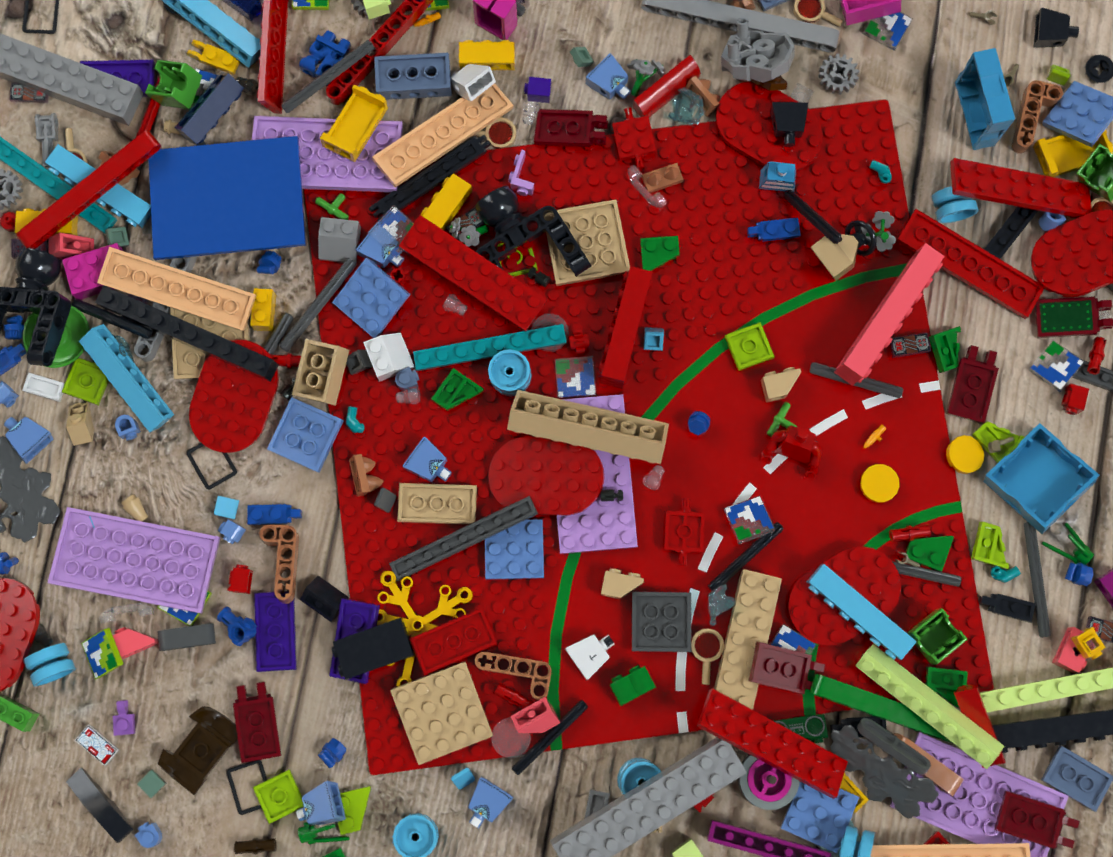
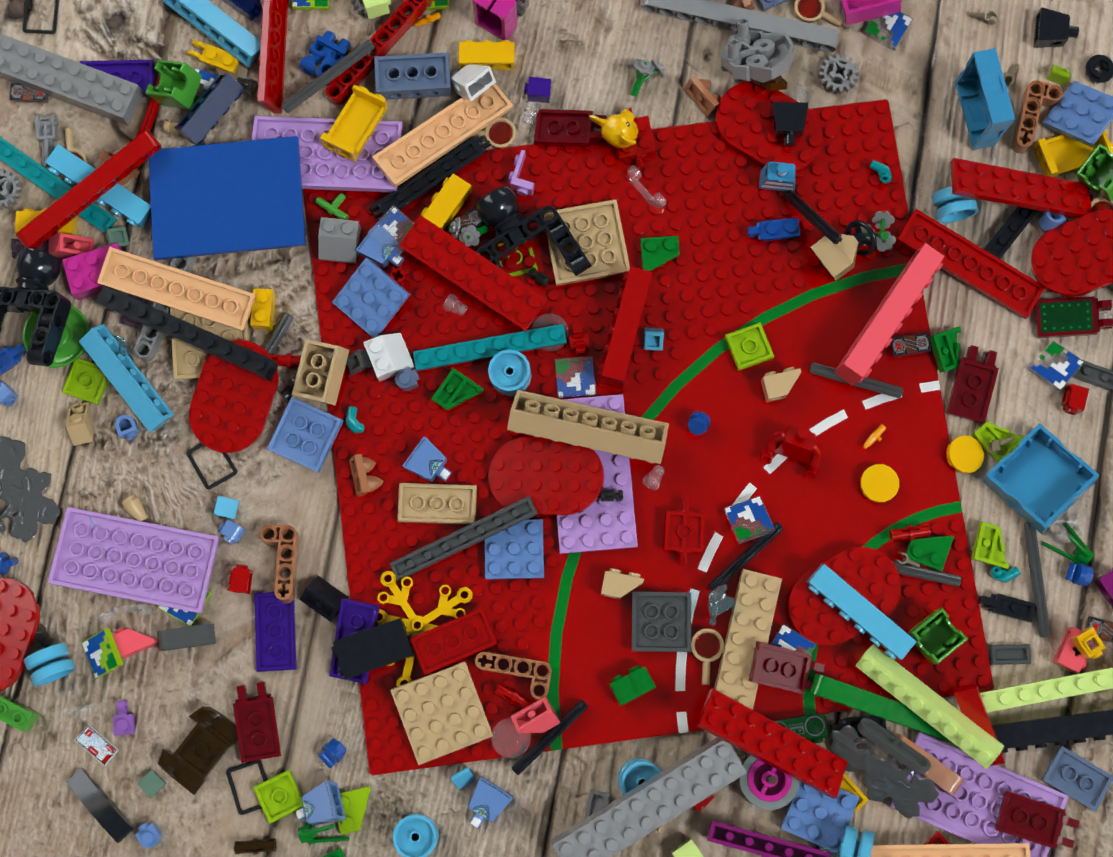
red tile [0,212,16,232] -> none
blue piece [4,315,24,340] -> none
medium blue torso [4,417,54,464] -> none
white tile [22,373,65,402] -> none
black axle [72,299,153,339] -> none
blue connector [217,607,258,646] -> none
blue hinge [247,504,302,525] -> none
blue piece [257,251,282,274] -> none
dark grey axle [279,258,357,352] -> none
dark grey slope [374,488,397,513] -> none
clear piece [396,386,421,405] -> none
white torso [565,635,615,680] -> none
sand green plate [570,47,594,67] -> none
medium blue torso [585,53,631,100] -> none
red brick [633,55,701,117] -> none
nougat tile [642,163,684,194] -> none
clear light blue helmet [668,88,705,125] -> none
bright green piece [767,402,797,437] -> none
green wing [925,667,968,709] -> none
red pin [1087,337,1107,375] -> none
none -> yellow piece [589,109,638,148]
none -> dark grey tile [989,644,1031,665]

